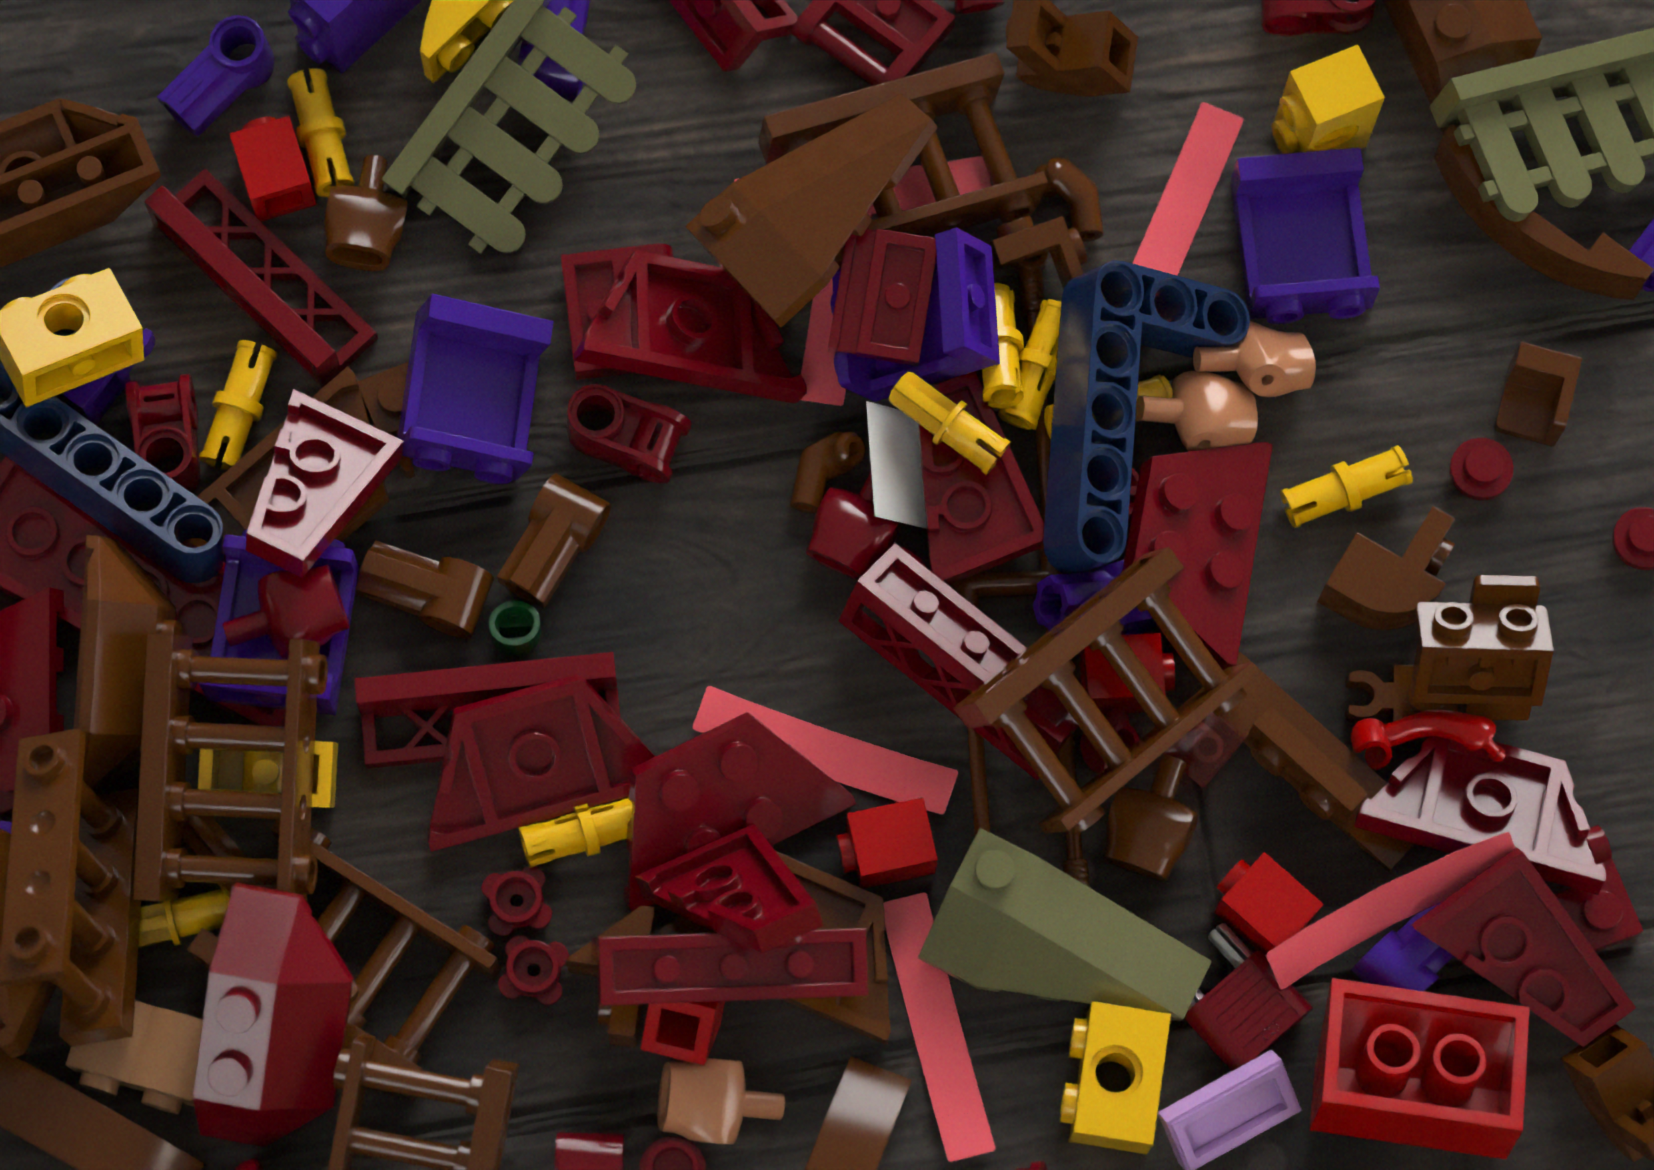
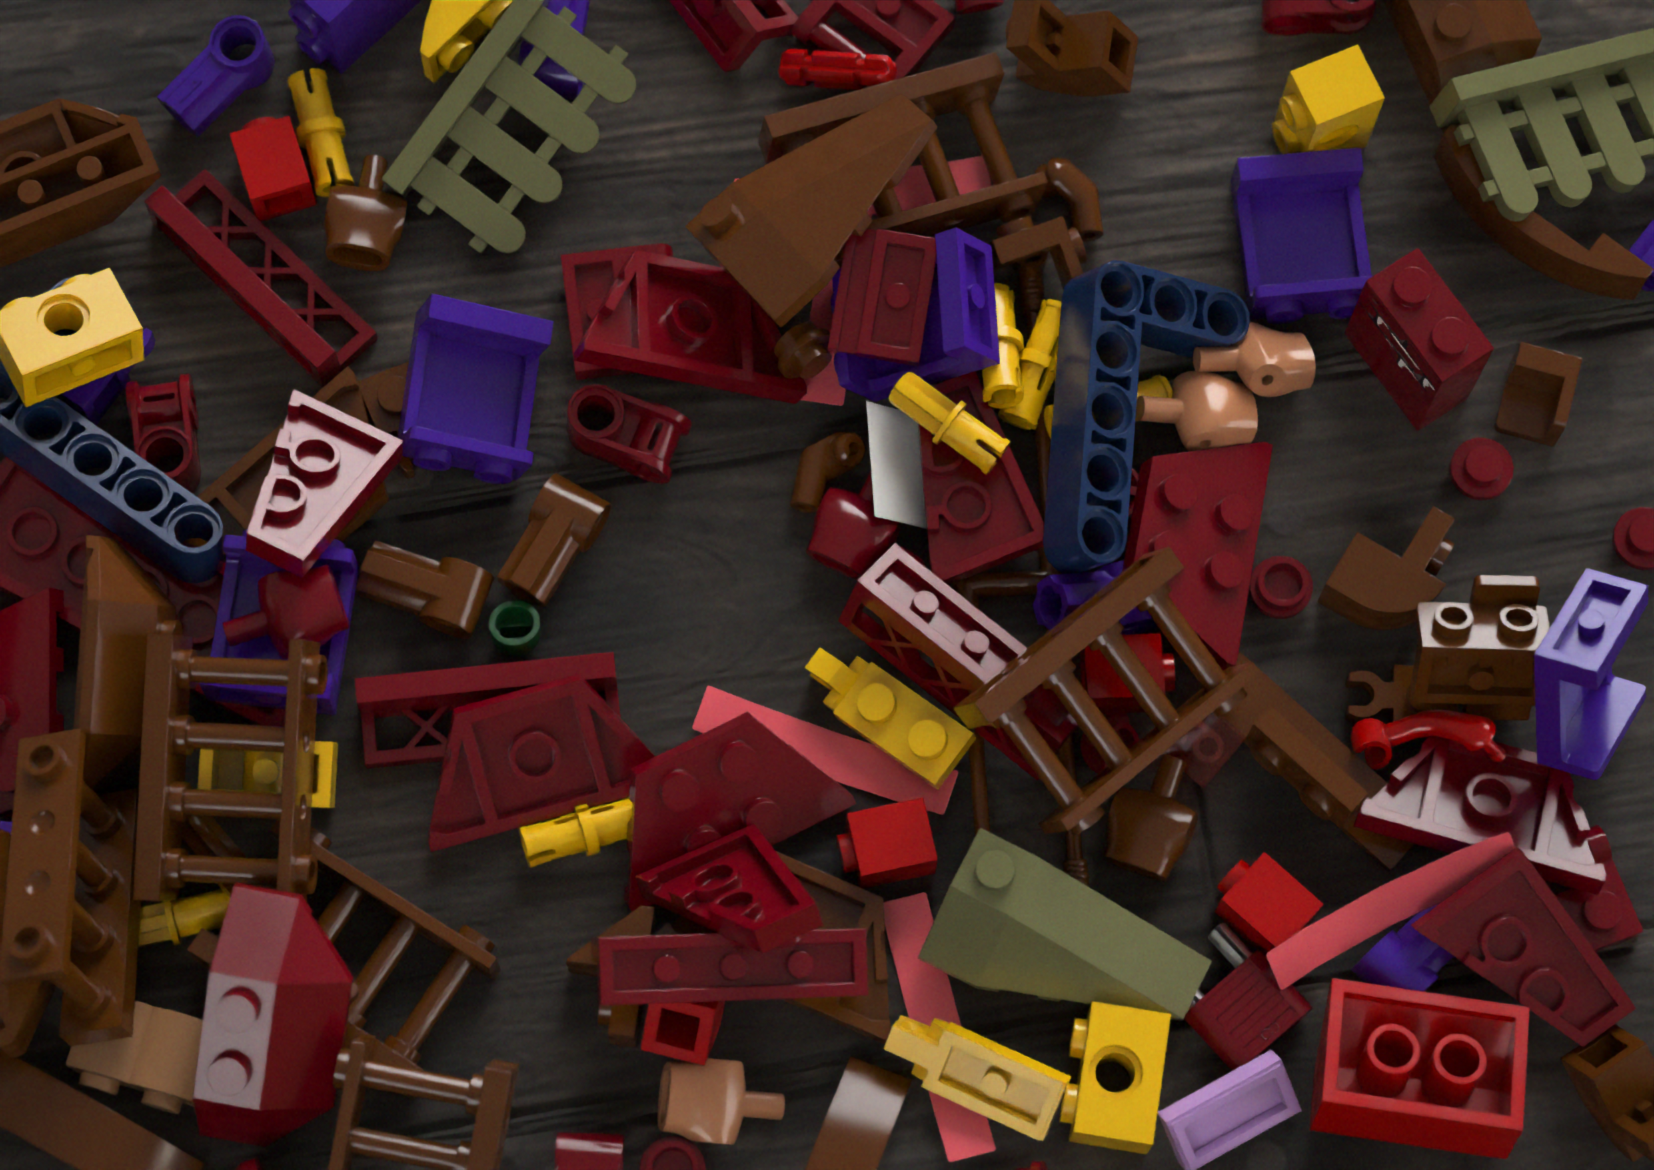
yellow pin [198,340,277,471] -> none
dark red plate [482,866,552,937] -> none
dark red plate [498,935,569,1006] -> none
coral sticker [1133,102,1244,276] -> none
yellow pin [1280,445,1413,528] -> none
none -> reddish brown plate [774,321,832,379]
none -> red axle [778,49,897,90]
none -> yellow hinge [804,647,976,790]
none -> yellow hinge [884,1015,1071,1141]
none -> dark red plate [1249,556,1313,619]
none -> dark red brick [1344,248,1494,431]
none -> dark purple panel [1534,568,1648,780]

